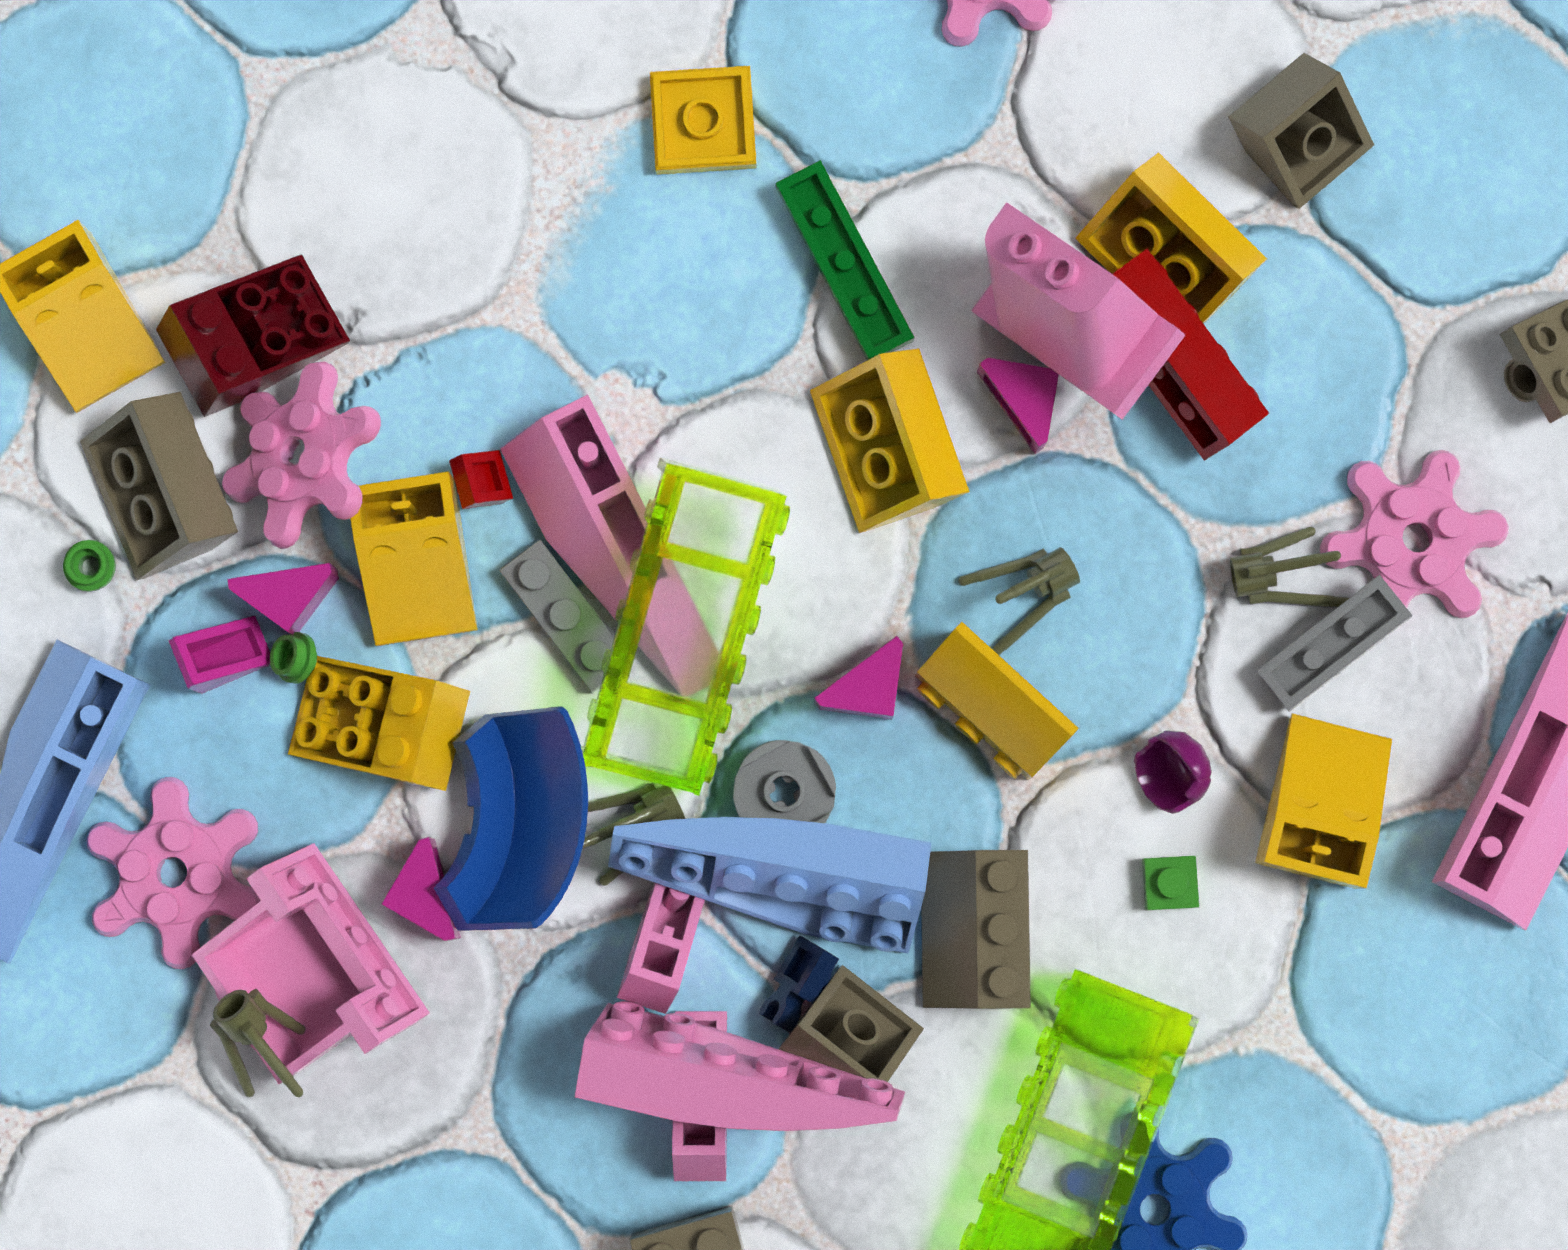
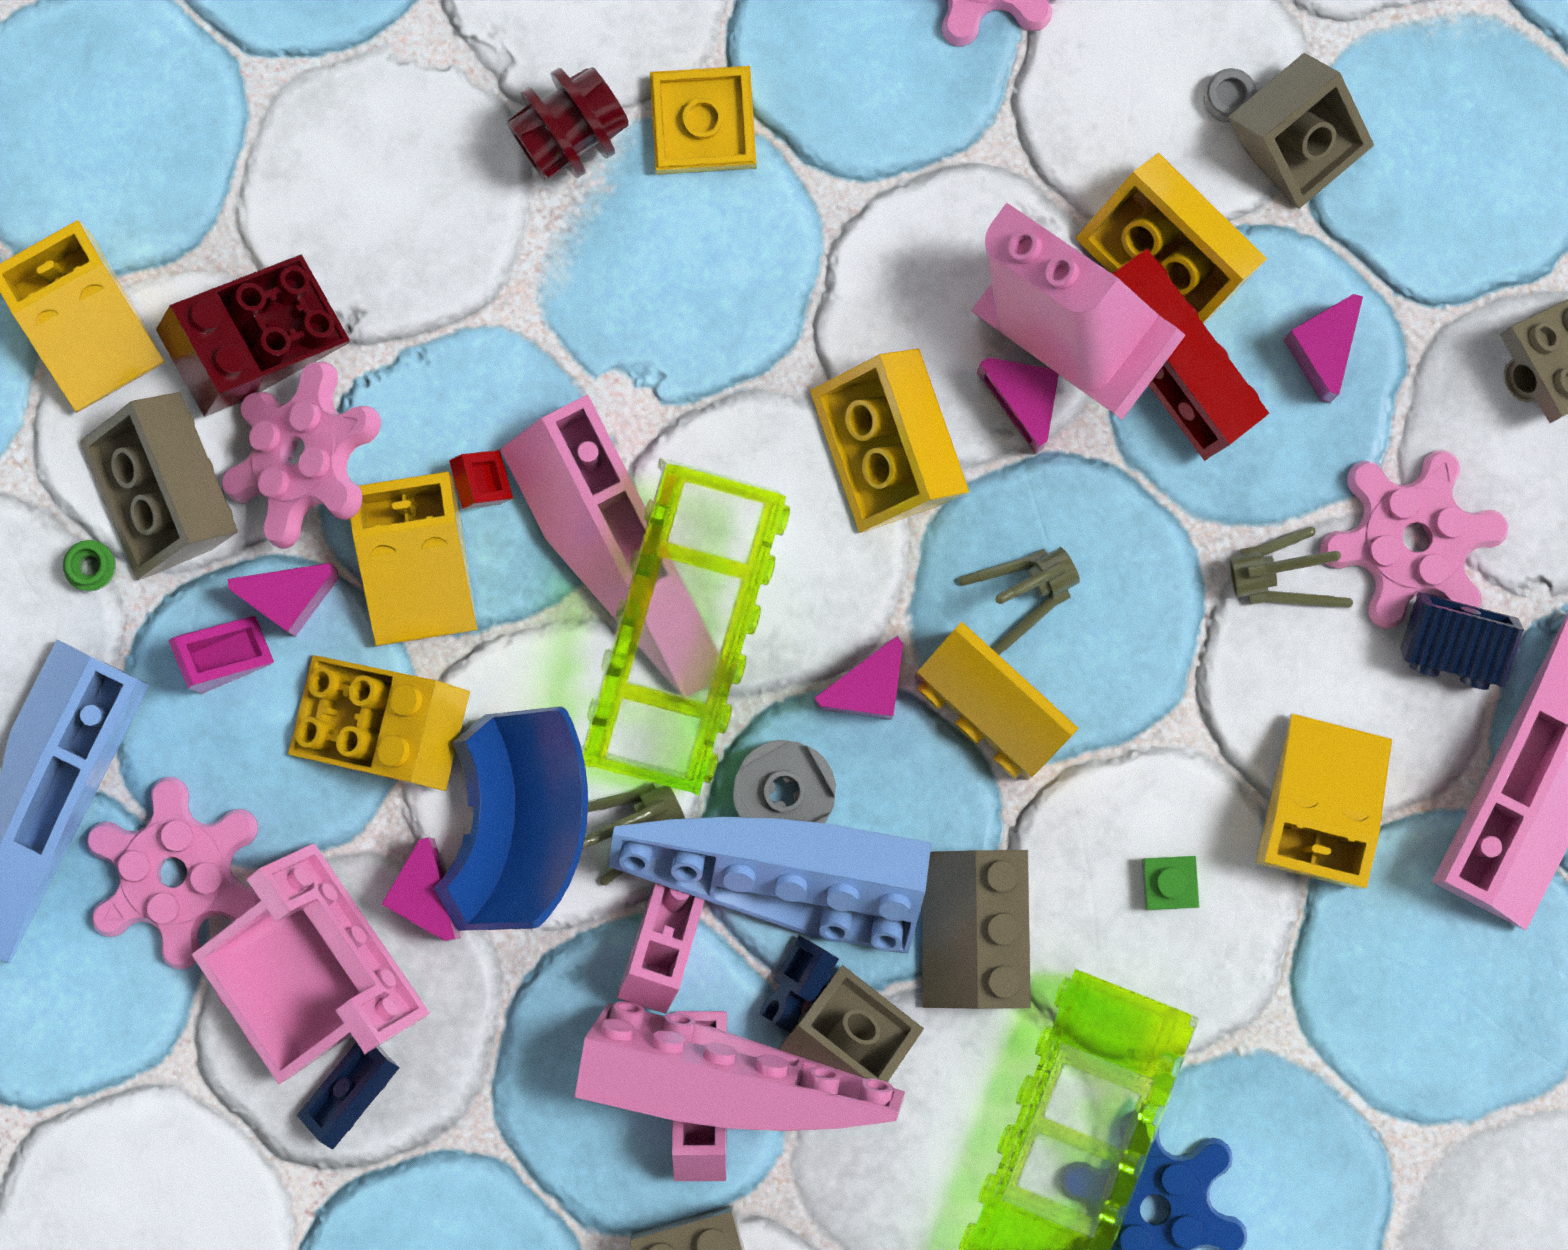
olive plant [210,989,306,1097] -> none
bright green plate [270,632,317,684] -> none
light grey plate [499,540,633,694] -> none
green plate [775,160,915,360] -> none
magenta hair [1134,730,1212,814] -> none
light grey plate [1257,575,1412,712] -> none
none -> dark blue plate [296,1042,400,1150]
none -> dark red piece [507,67,629,179]
none -> light grey tile [1204,68,1257,122]
none -> dark pink slope [1283,294,1363,403]
none -> dark blue brick [1400,592,1524,690]

